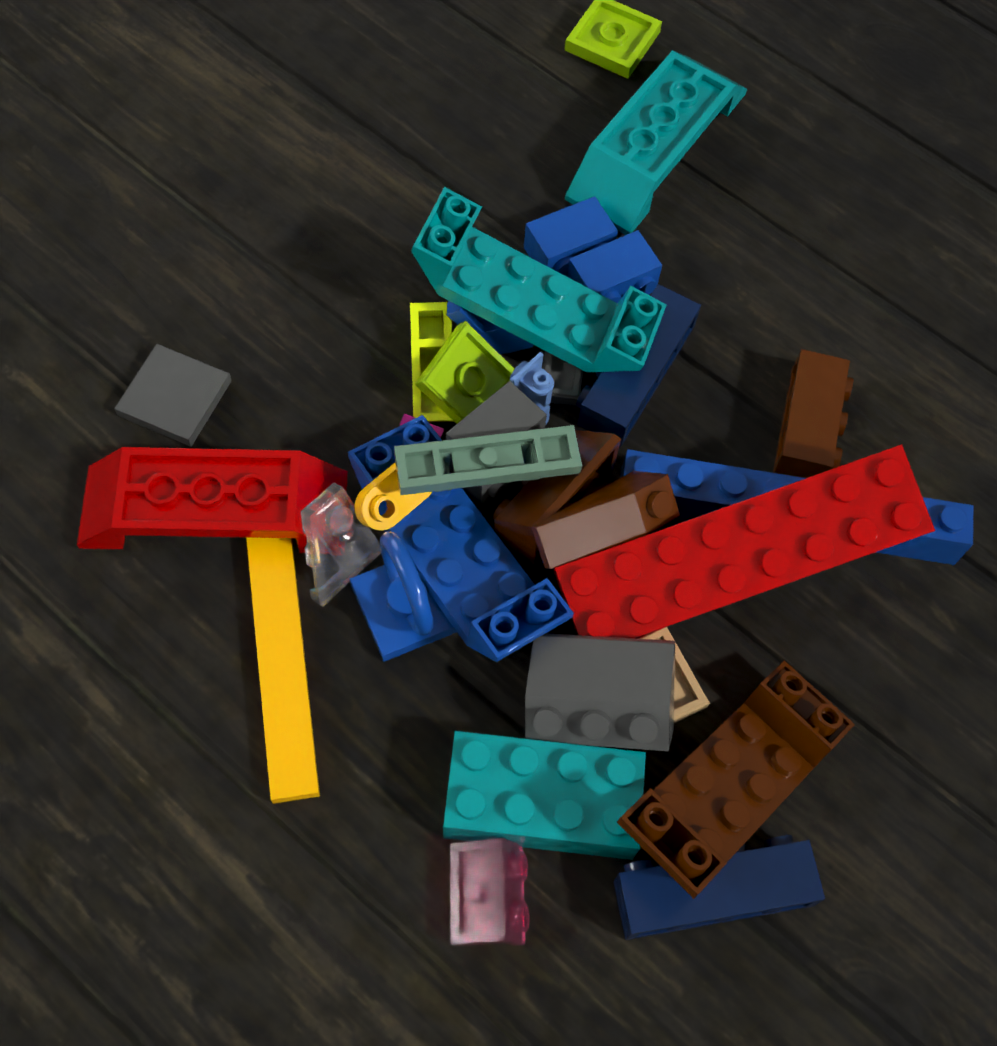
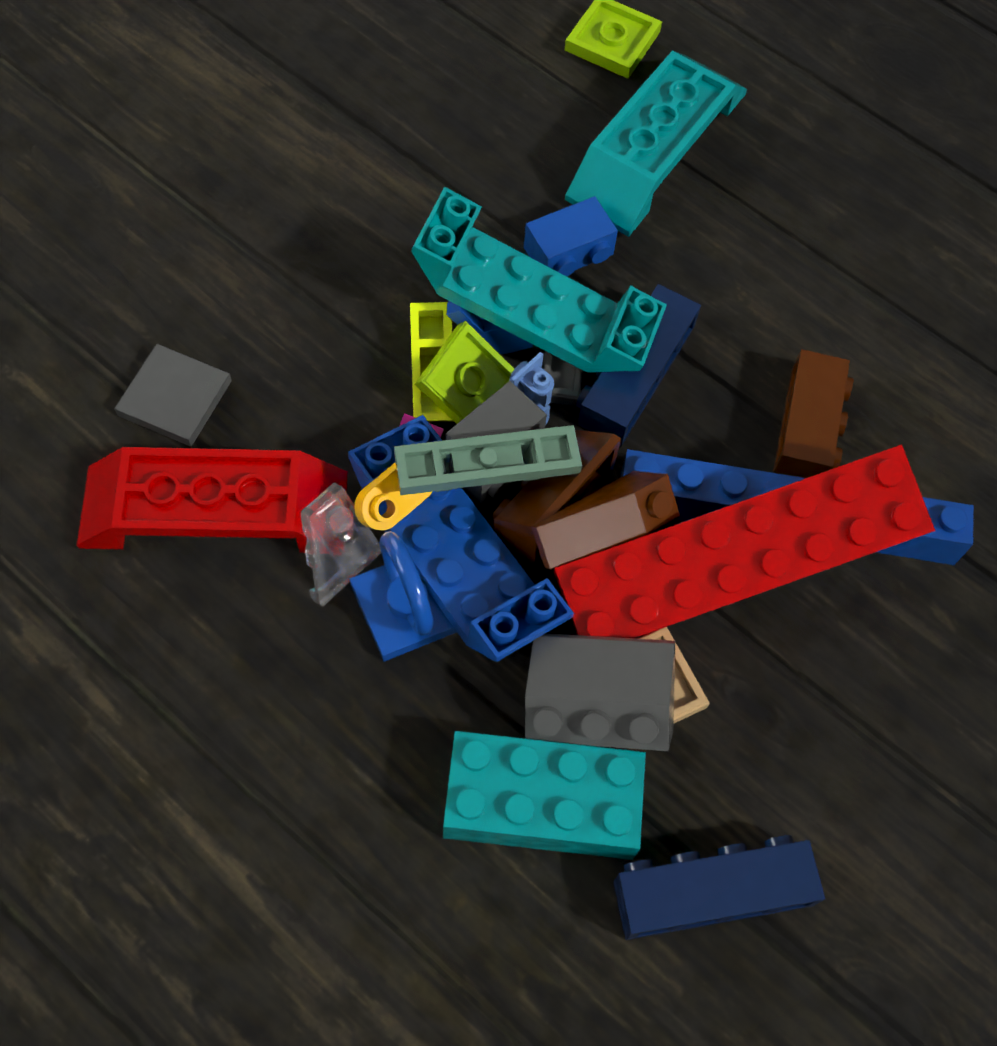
yellow tile [246,538,320,804] -> none
clear pink bracket [450,838,530,946] -> none
blue brick [567,230,662,303] -> none
reddish brown slope [617,660,855,899] -> none

